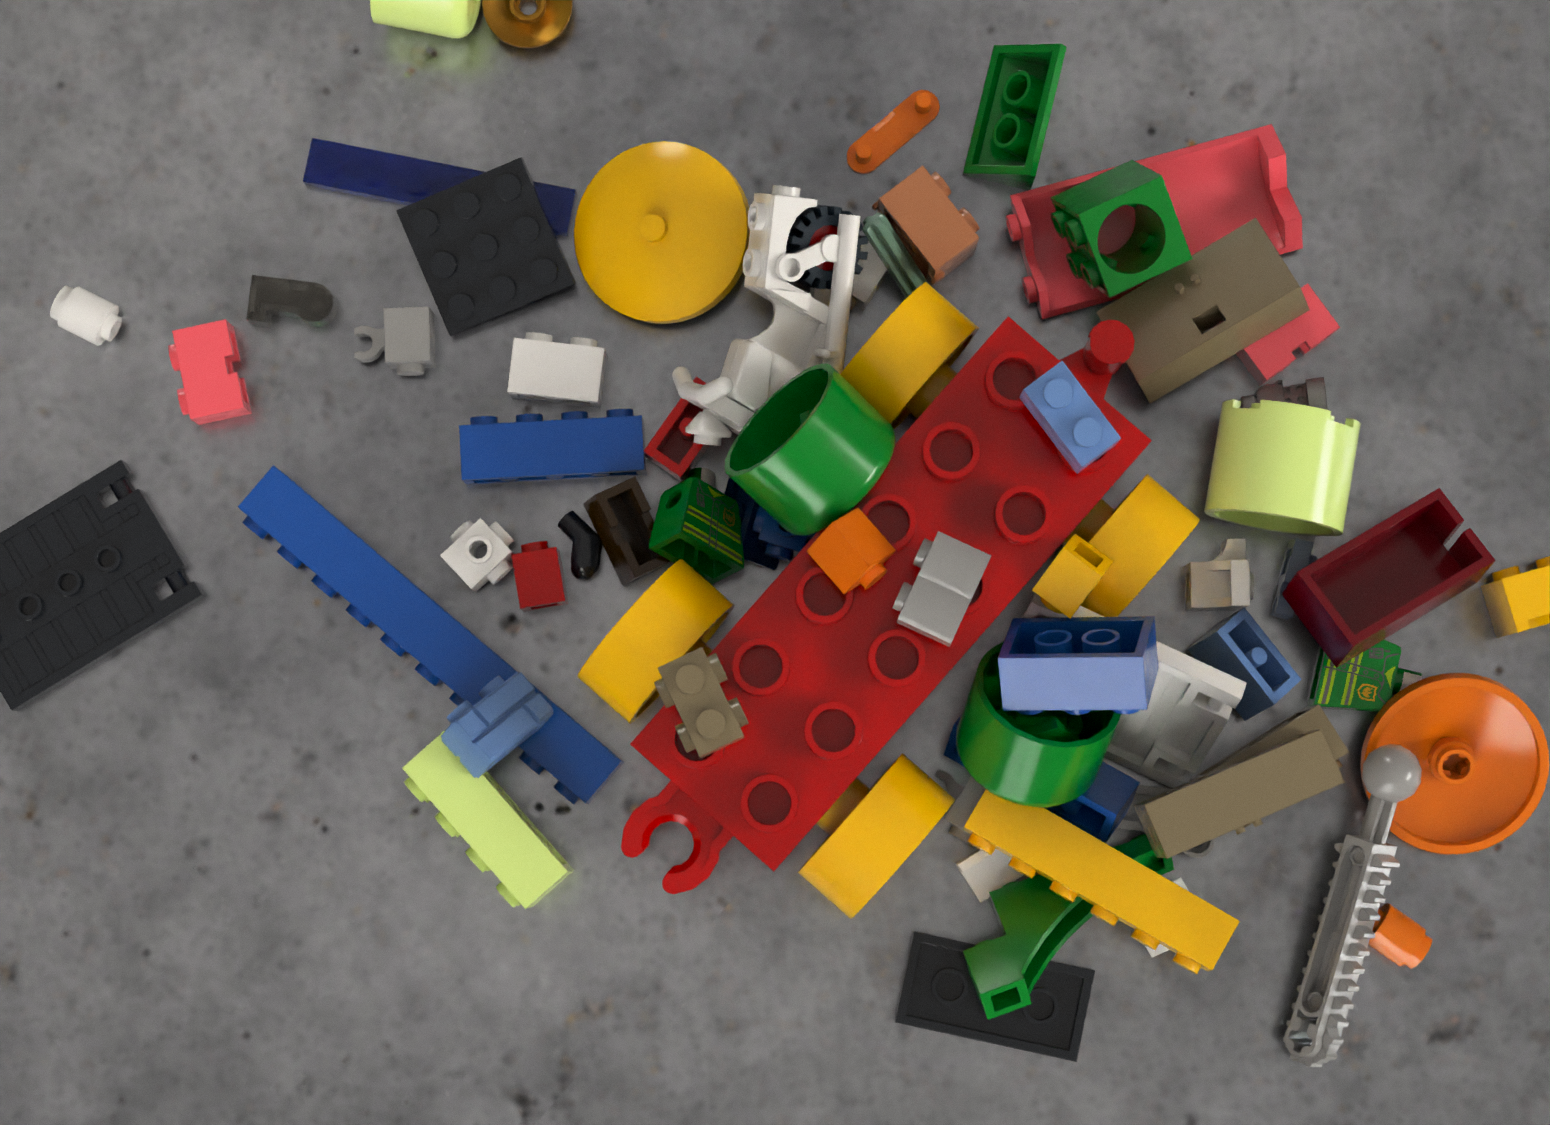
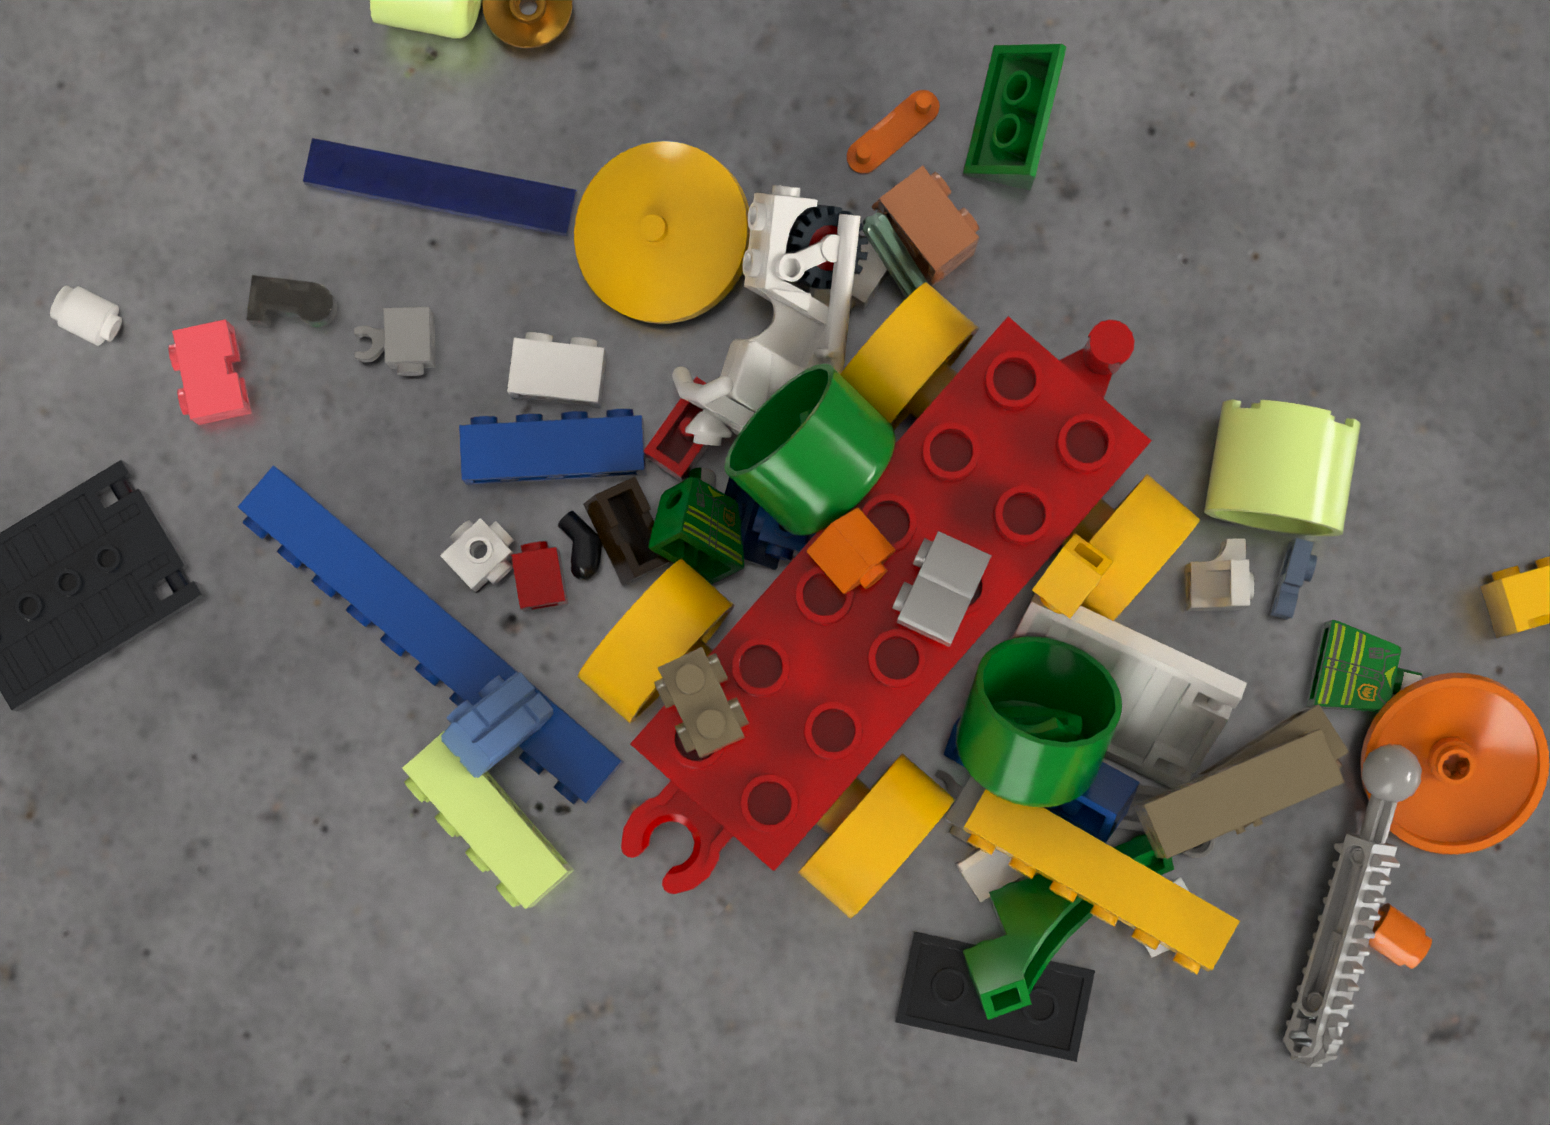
black plate [396,157,576,336] -> none
brick [998,616,1158,715] -> none
coral cylinder [1005,124,1303,319] -> none
medium blue brick [1019,361,1121,474] -> none
green brick [1050,160,1192,298] -> none
dark tan brick [1096,218,1310,403] -> none
medium blue brick [1188,607,1302,721] -> none
coral brick [1236,283,1340,386] -> none
light grey piece [1240,377,1328,410] -> none
dark red piece [1282,488,1496,668] -> none

